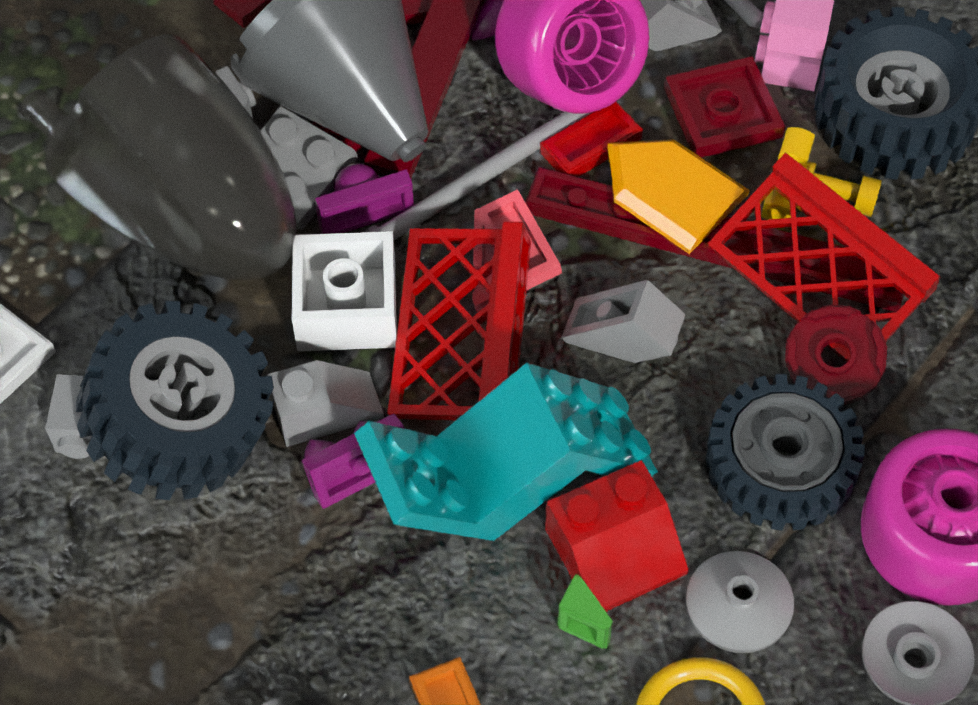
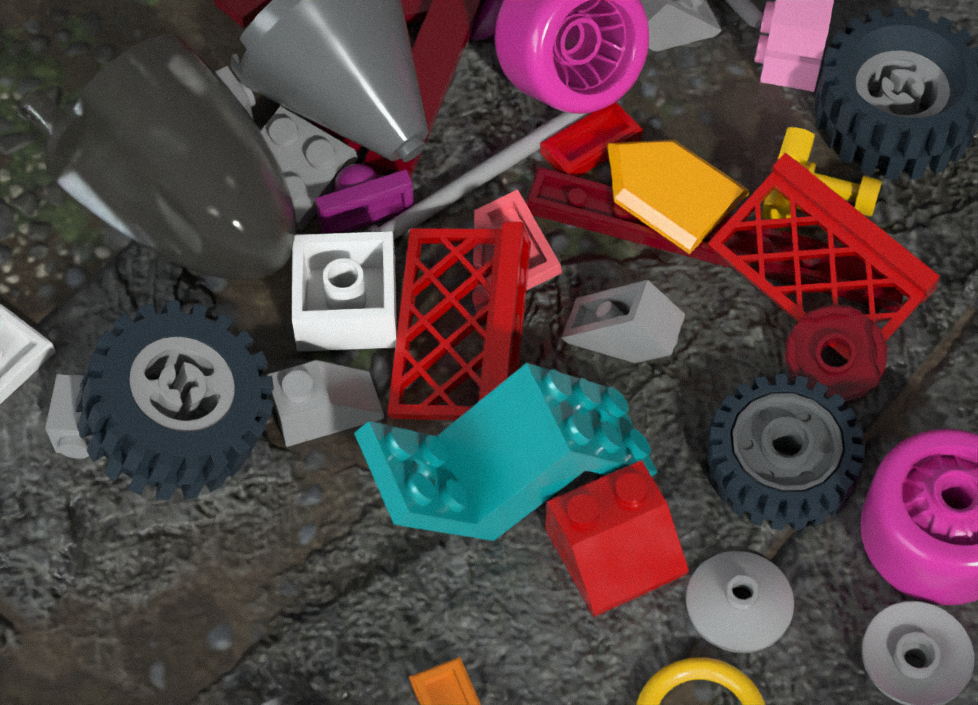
magenta tile [301,414,404,509] -> none
bright green slope [558,574,613,649] -> none
dark red plate [664,56,785,158] -> none

